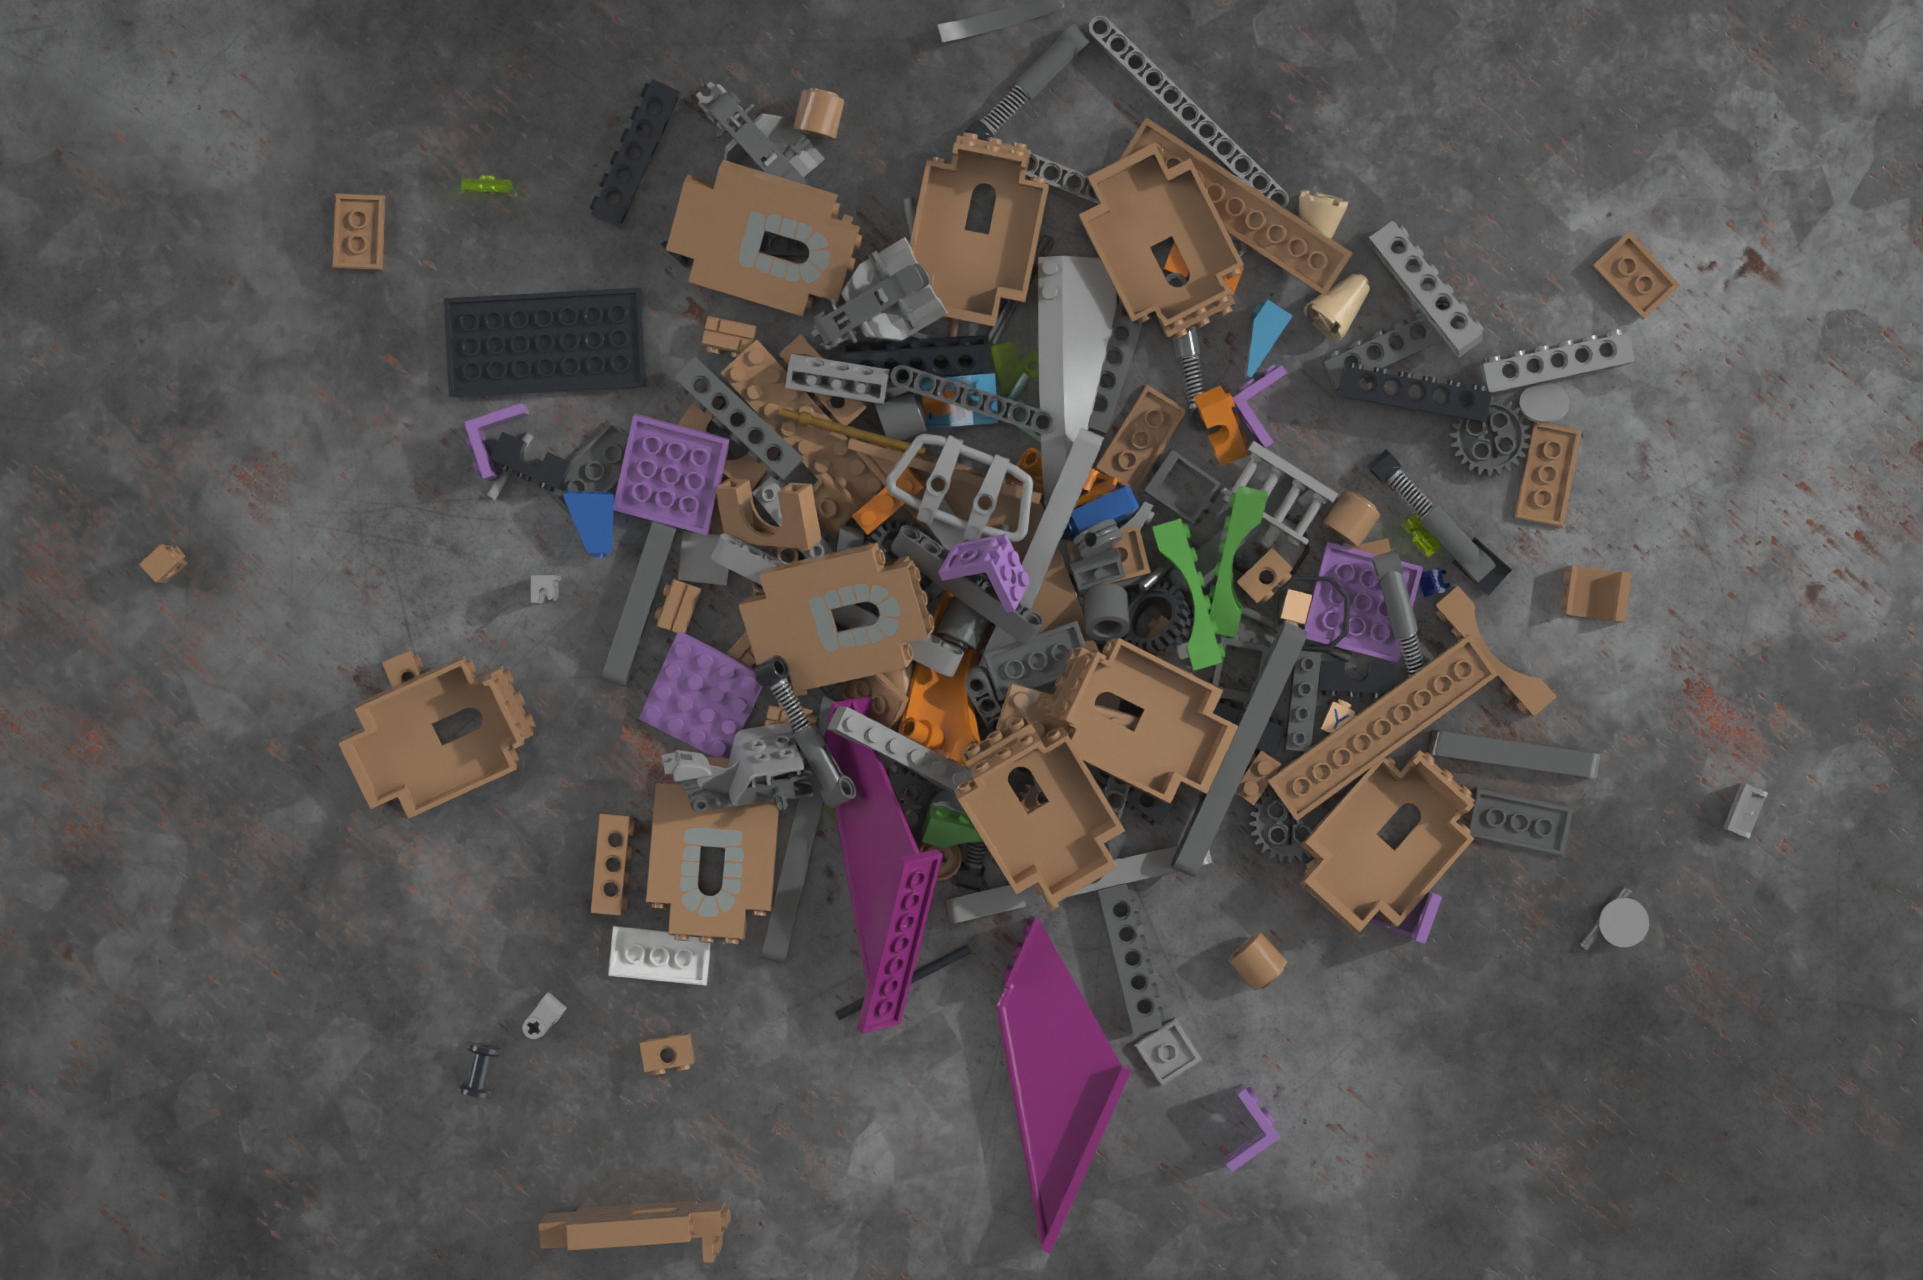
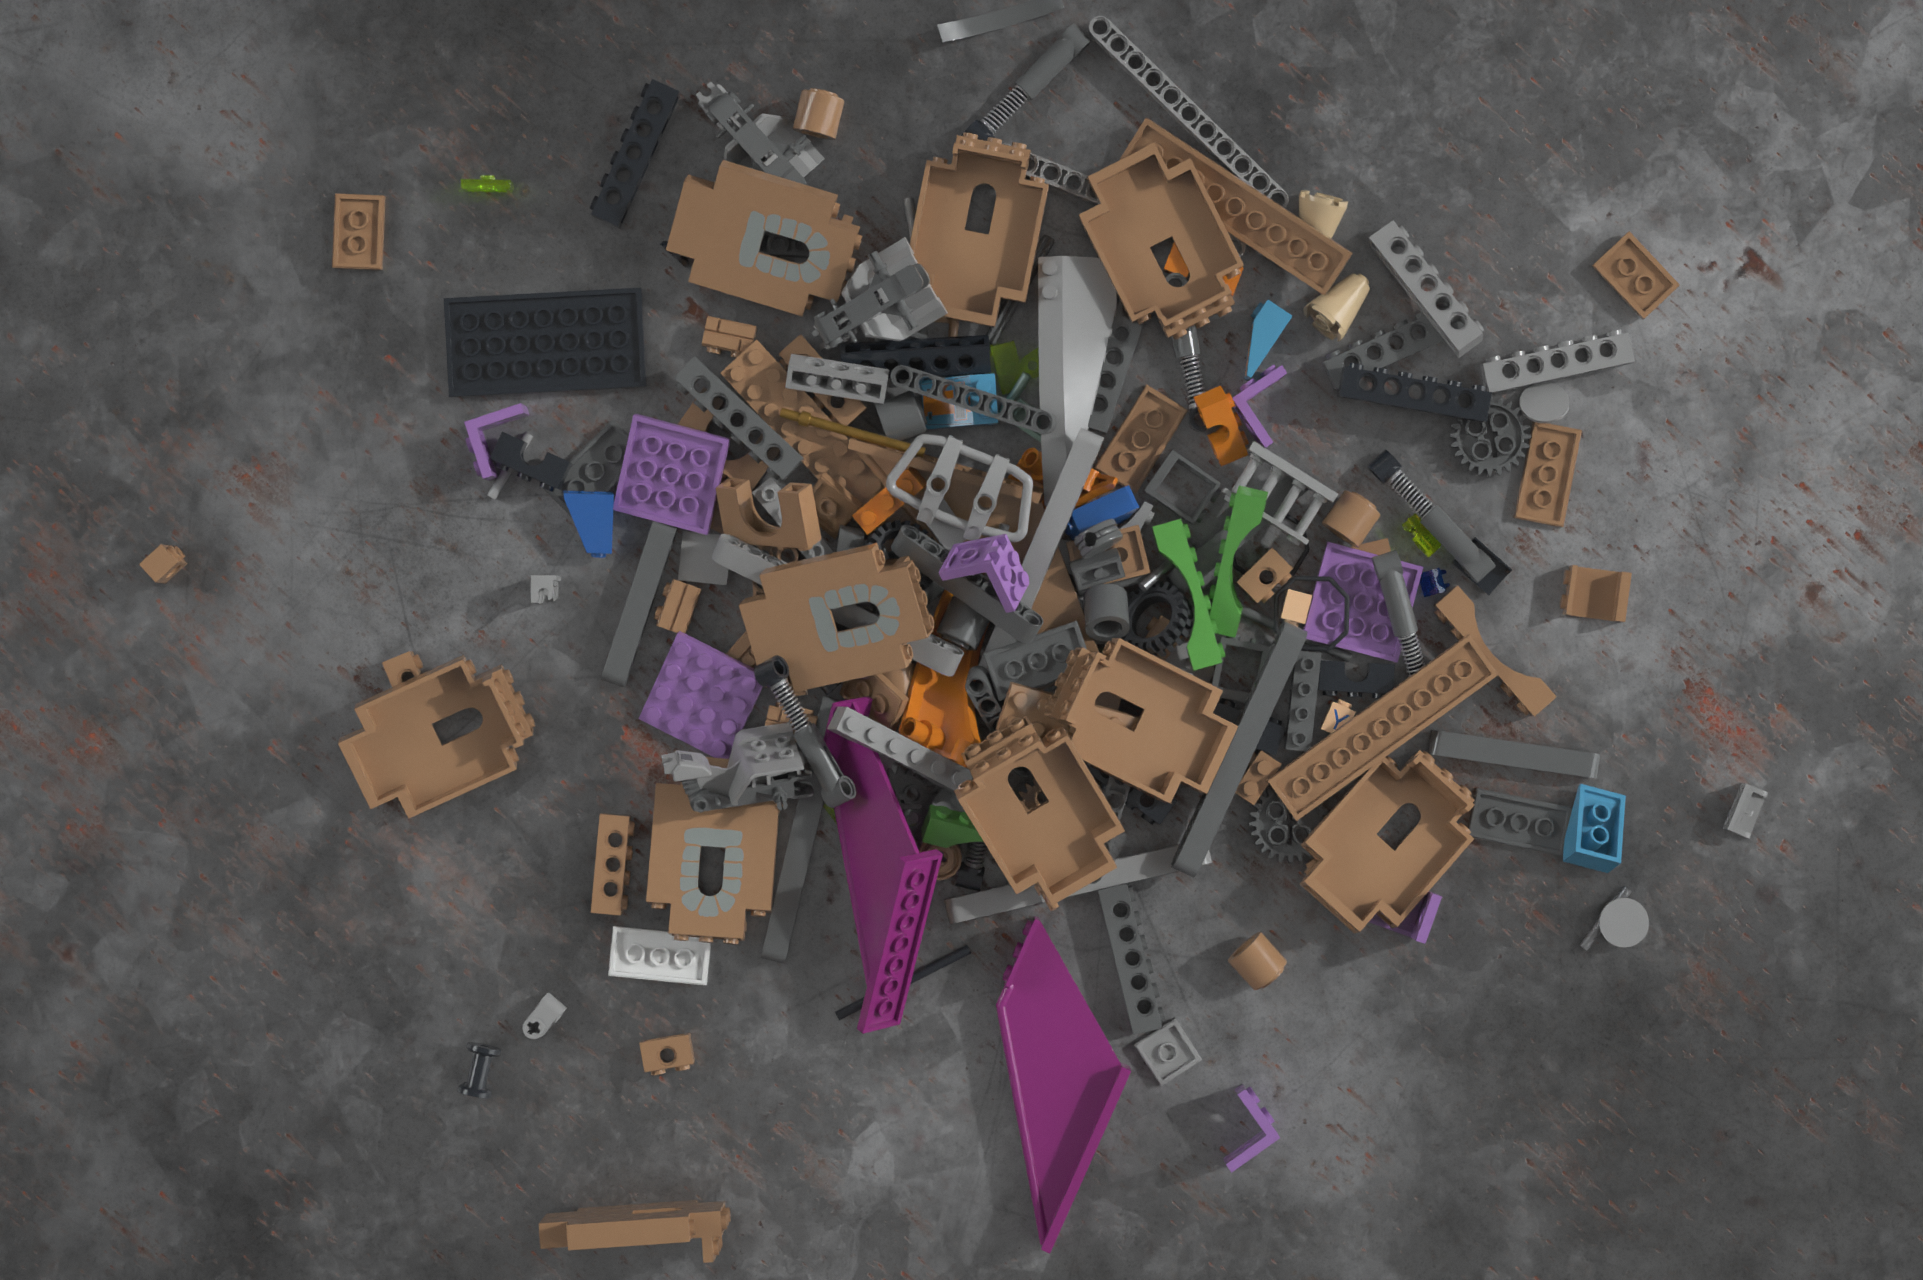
none -> dark azure slope [1563,784,1626,873]

